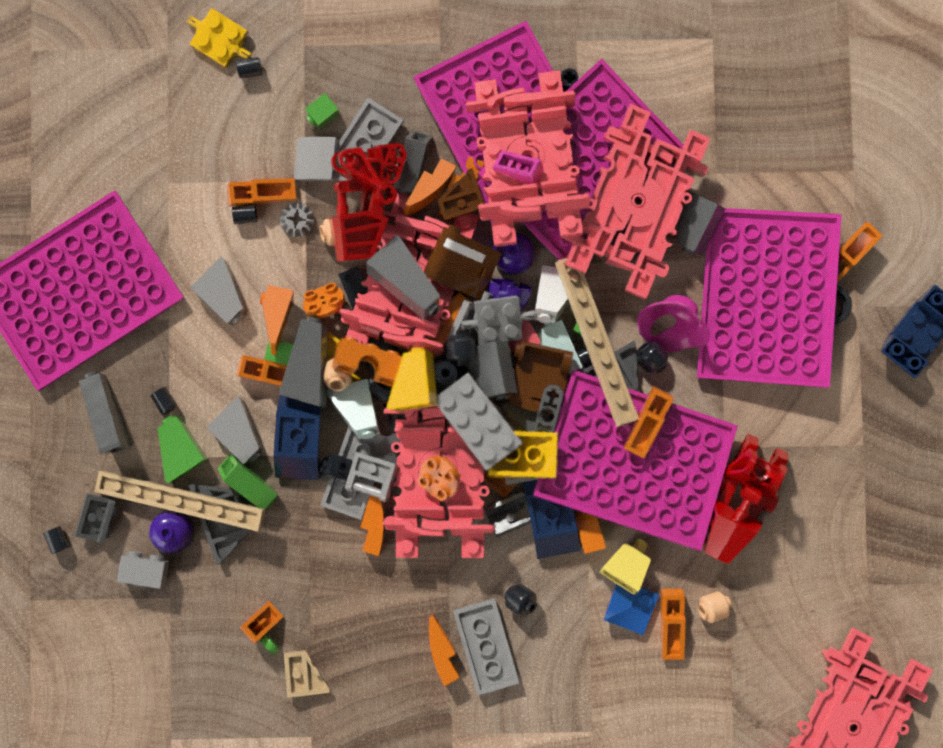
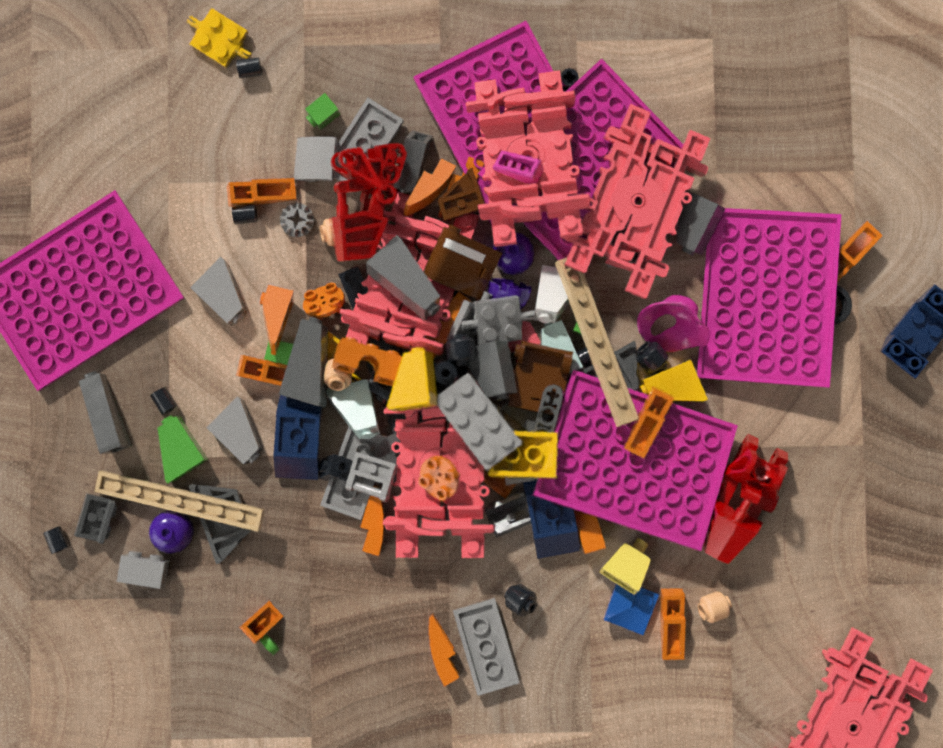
bright green slope [217,453,277,509] -> none
tan wing [284,650,330,698] -> none
none -> yellow slope [639,360,708,402]

